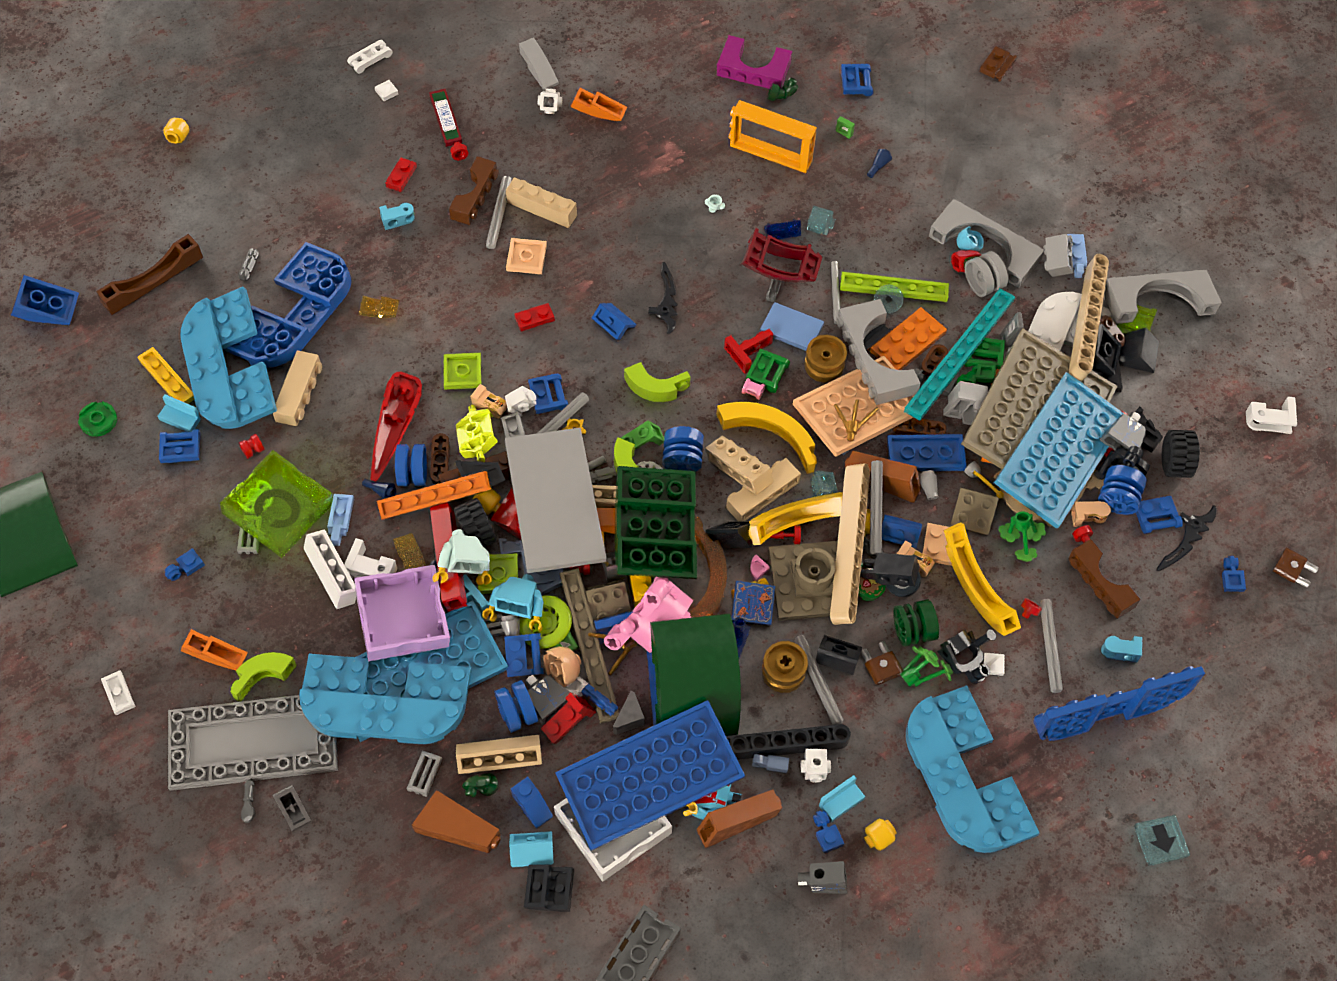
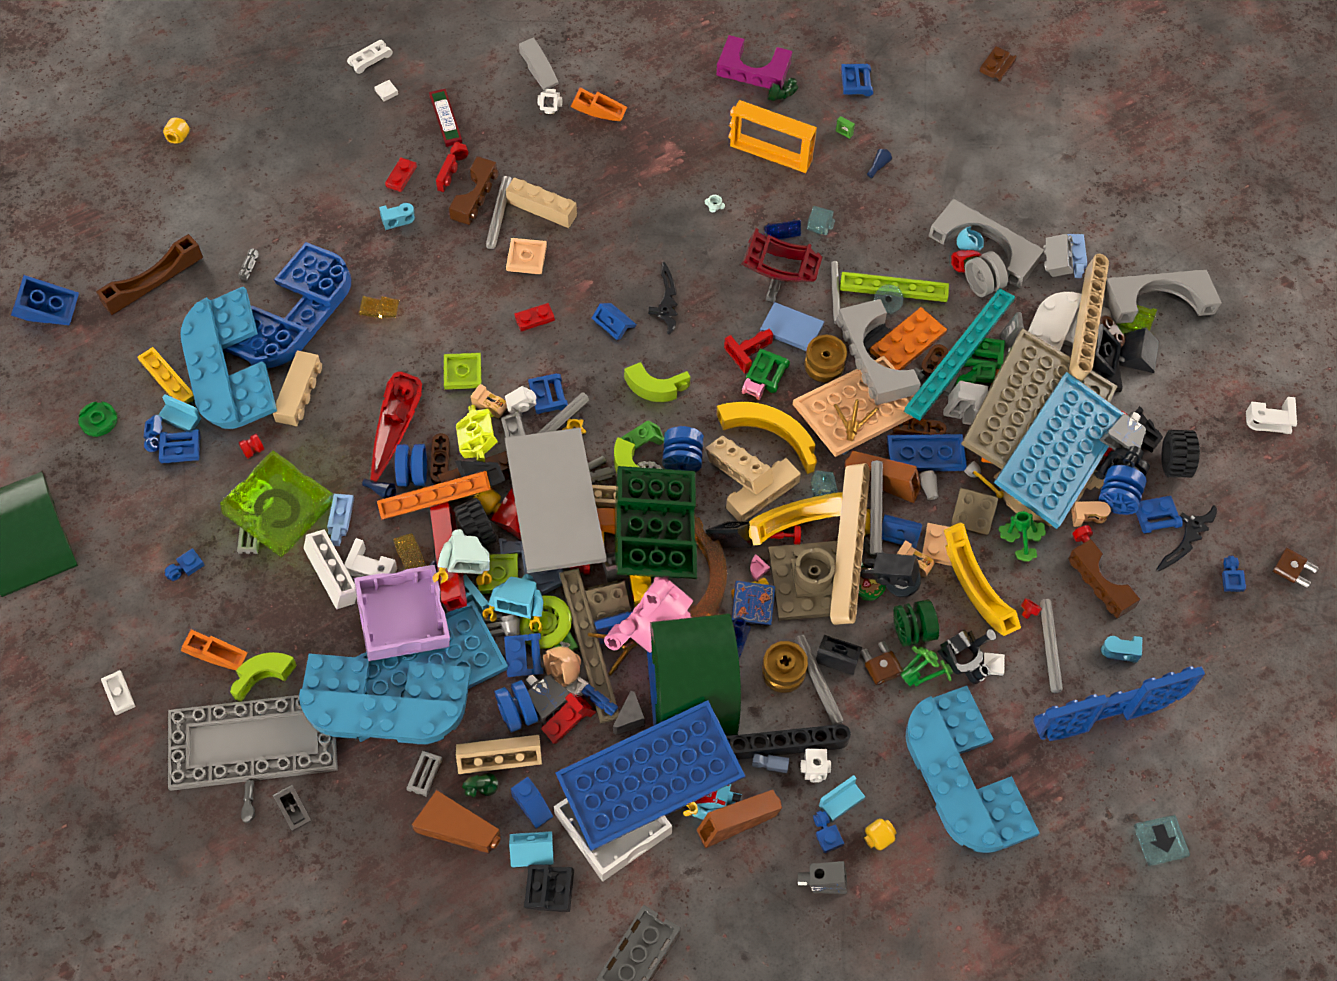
none -> blue plate [143,415,162,452]
none -> red plate [436,154,458,192]

